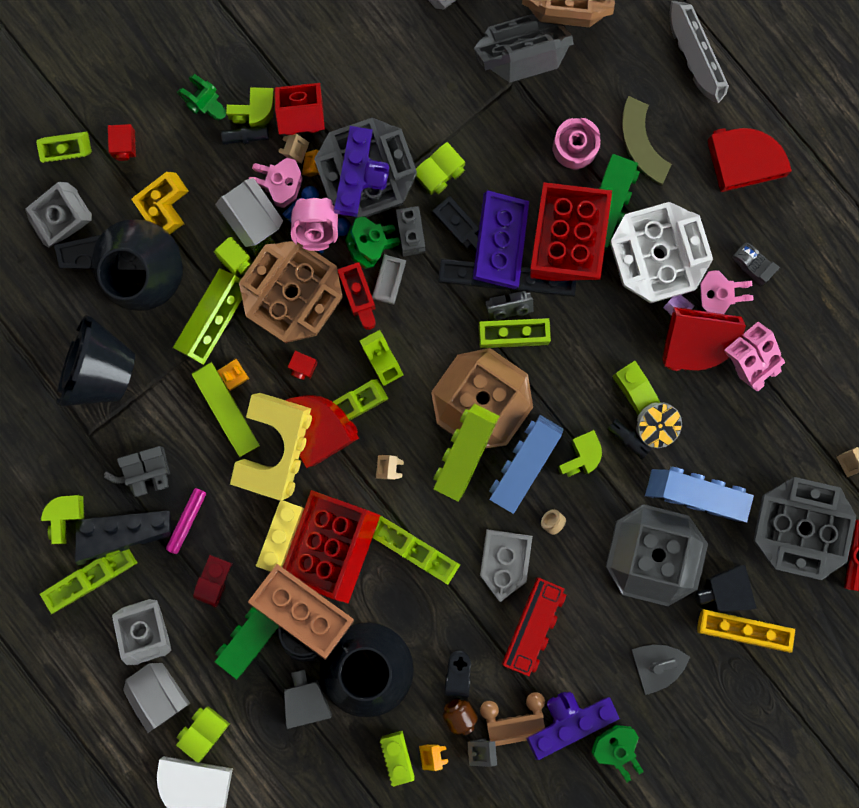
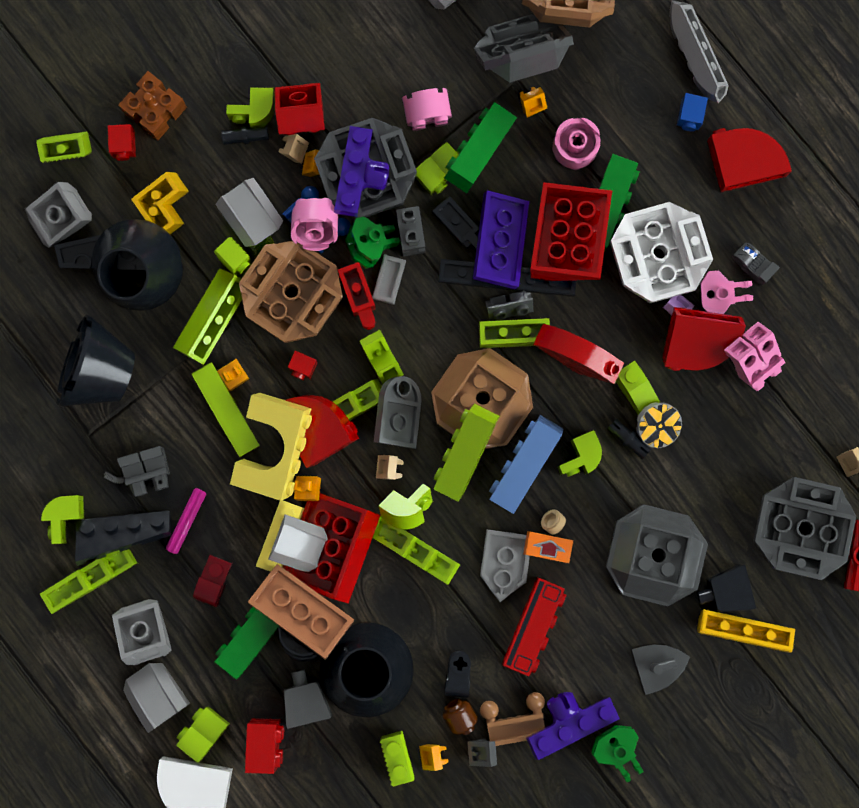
green hinge [177,74,226,120] -> none
bright pink hinge [249,158,303,208] -> none
olive tile [622,96,672,186] -> none
medium blue wedge [645,466,754,522] -> none
none -> dark orange brick [118,71,187,141]
none -> red brick [245,718,284,774]
none -> light grey slope [268,514,328,572]
none -> light orange tile [294,476,321,501]
none -> dark grey tile [374,376,421,449]
none -> lime brick [379,484,432,529]
none -> bright pink brick [402,88,452,131]
none -> green brick [444,102,517,193]
none -> light orange tile [520,87,547,118]
none -> orange tile [523,531,573,563]
none -> red brick [533,324,624,384]
none -> blue brick [677,93,708,131]

